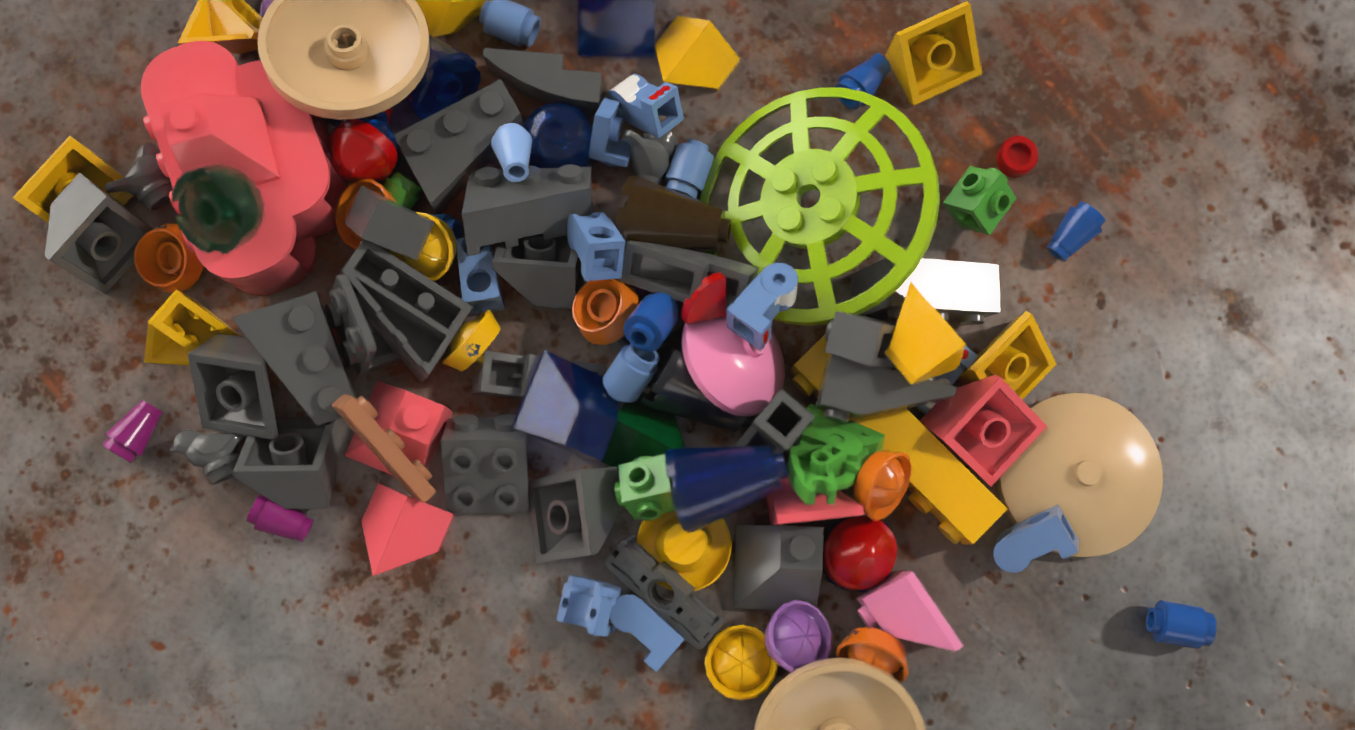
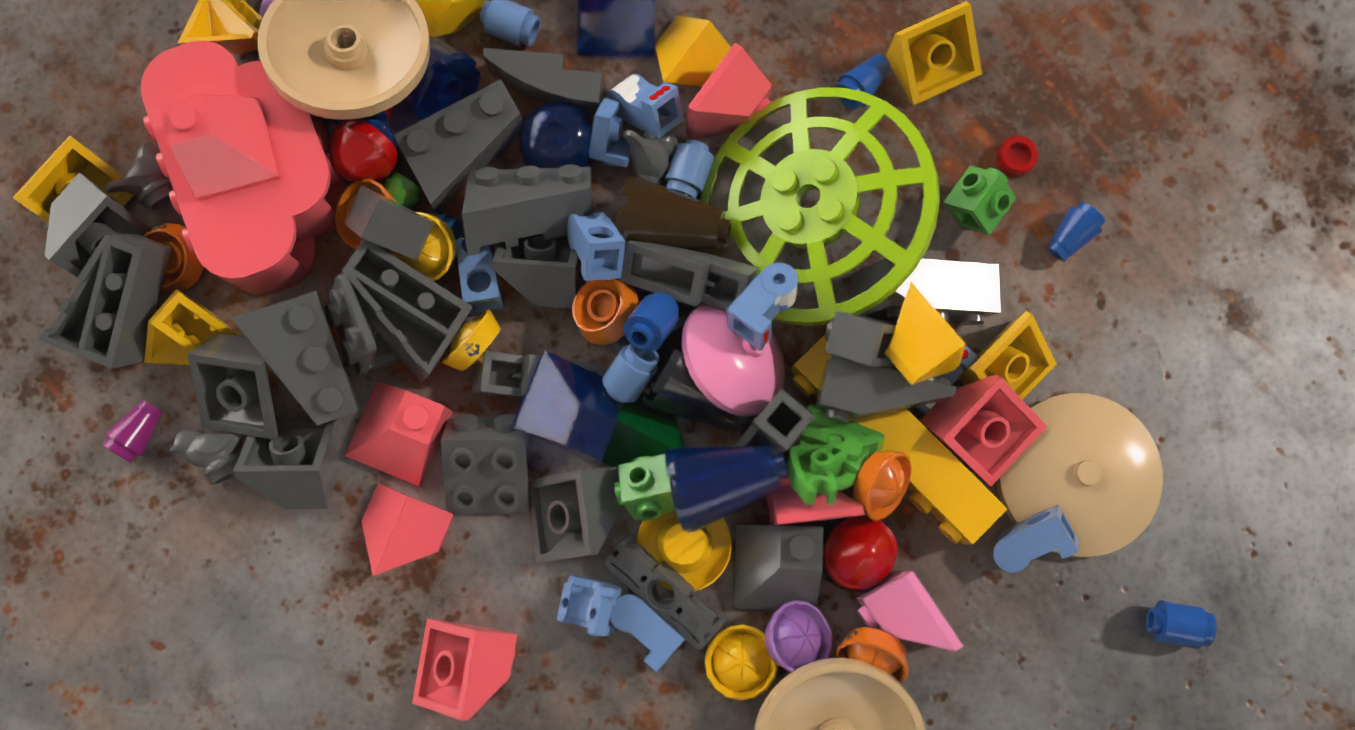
clear green cylinder [172,164,265,254] -> none
magenta cone [246,494,314,543] -> none
nougat plate [331,394,437,503] -> none
light blue cone [491,123,532,182] -> none
red tile [681,272,726,324] -> none
none -> dark grey wedge [39,234,172,369]
none -> coral slope [412,619,517,720]
none -> coral slope [686,43,772,139]

